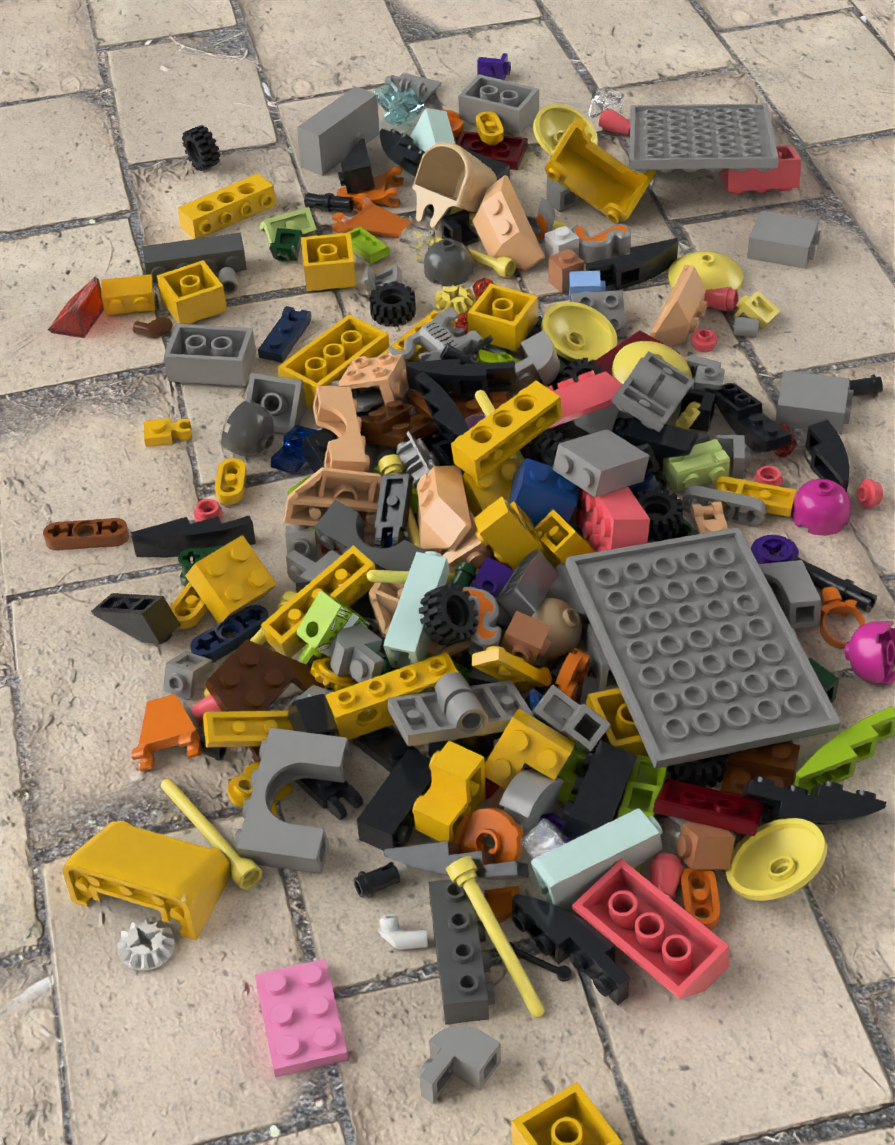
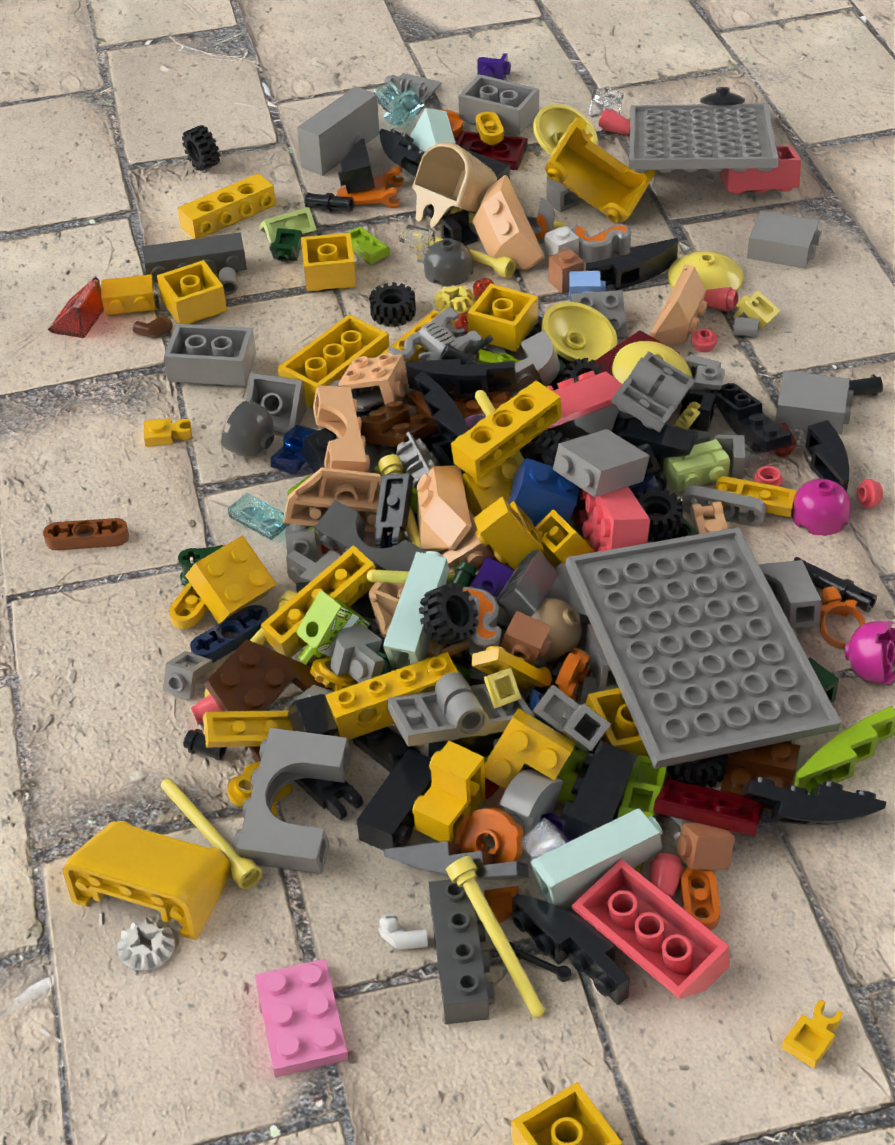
black slope [91,593,181,644] -> none
black slope [130,516,256,558] -> none
orange flag [132,694,202,772] -> none
coral plate [194,499,223,522] -> none
yellow plate [215,458,247,505] -> none
dark blue plate [258,306,312,363] -> none
orange flag [332,193,413,238] -> none
black pin [353,862,400,898] -> none
light grey bracket [361,265,402,291] -> none
light grey brick [419,1026,501,1104] -> none
light yellow dish [726,818,827,901] -> none
dark purple gear [751,535,799,564] -> none
none -> clear light blue plate [228,493,290,540]
none -> light yellow slope [484,668,521,709]
none -> black dish [700,87,745,106]
none -> yellow plate [782,1000,843,1069]

